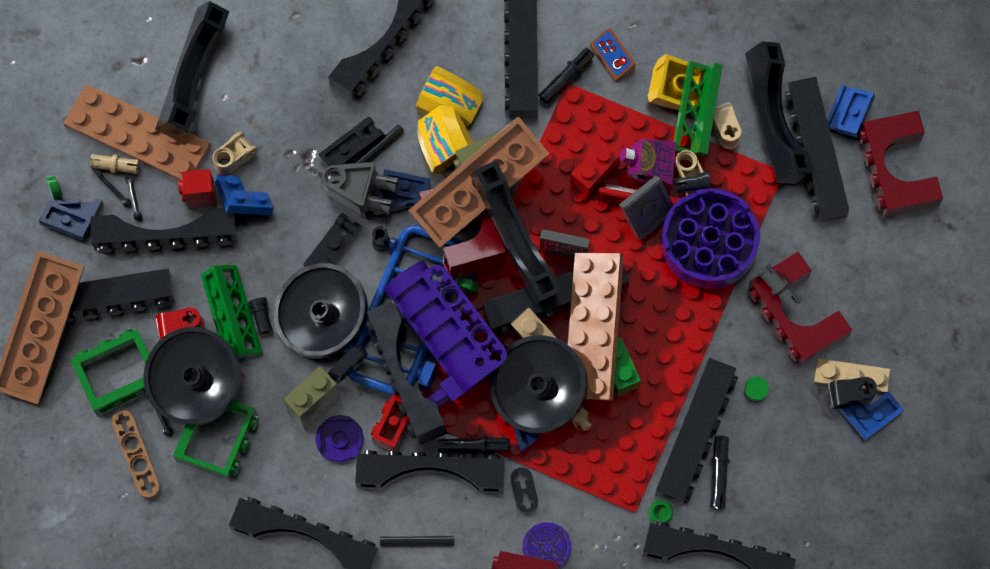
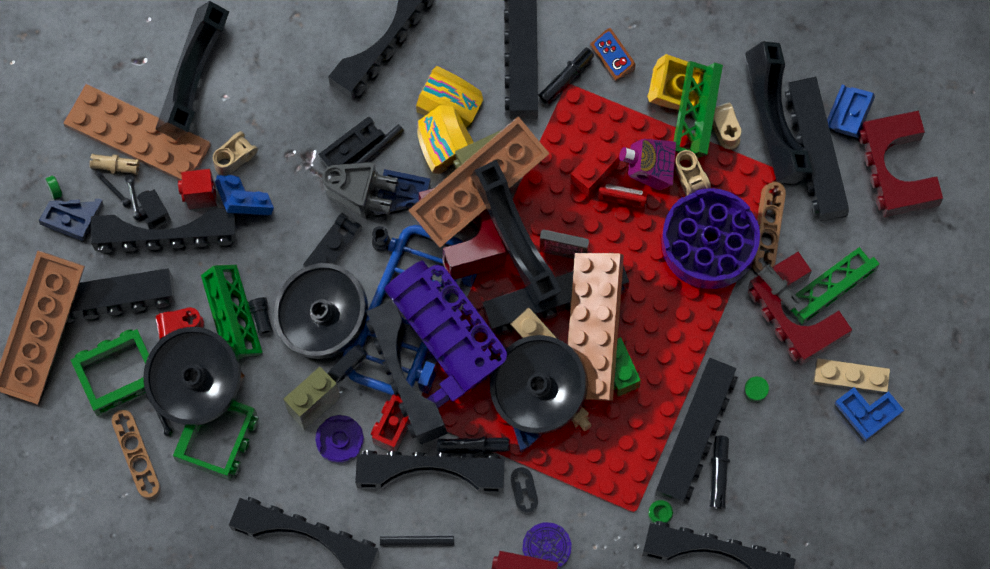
green tile [455,278,479,295] -> none
dark grey tile [619,176,673,241] -> none
black pin [675,171,711,193] -> none
black piece [827,377,877,409] -> none
none -> black brick [137,189,171,229]
none -> medium nougat beam [752,182,786,273]
none -> green fence [784,247,880,326]

